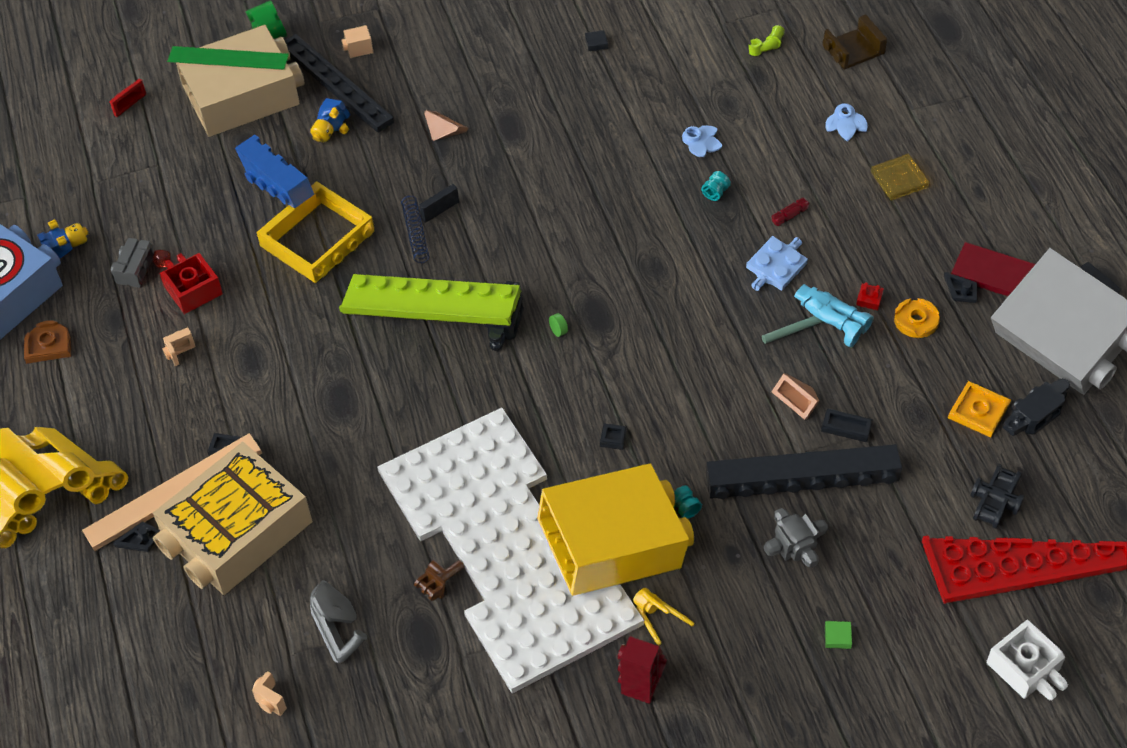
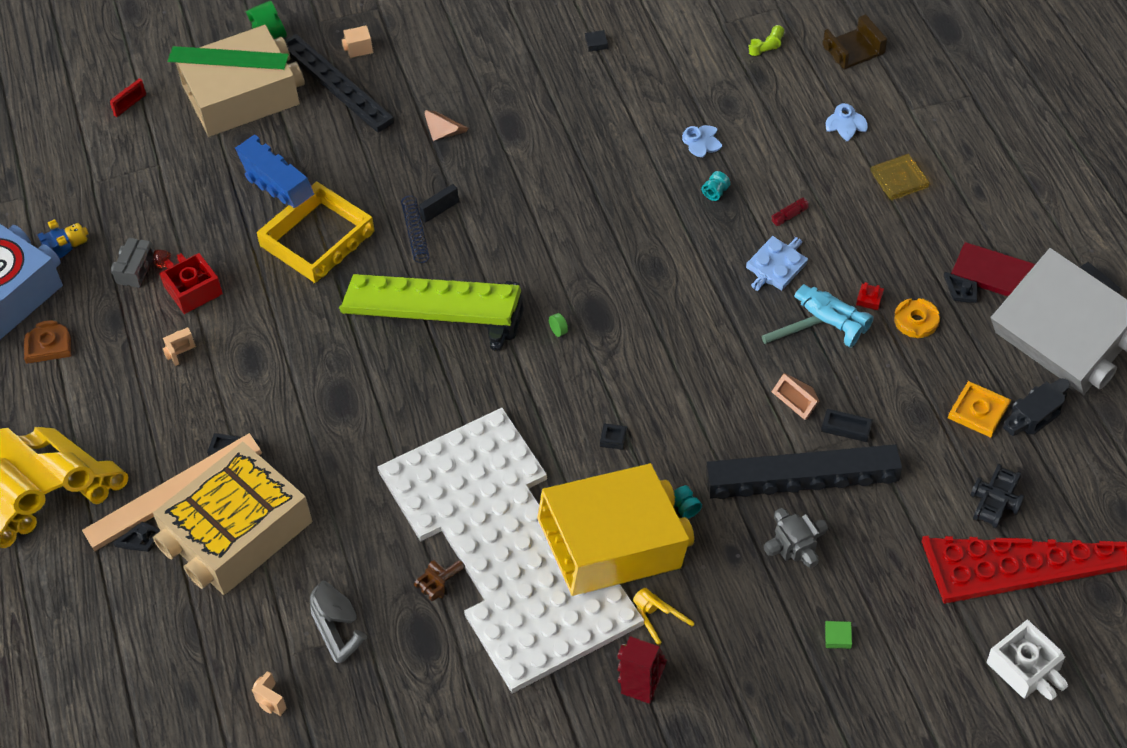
piece [310,98,350,142] -> none

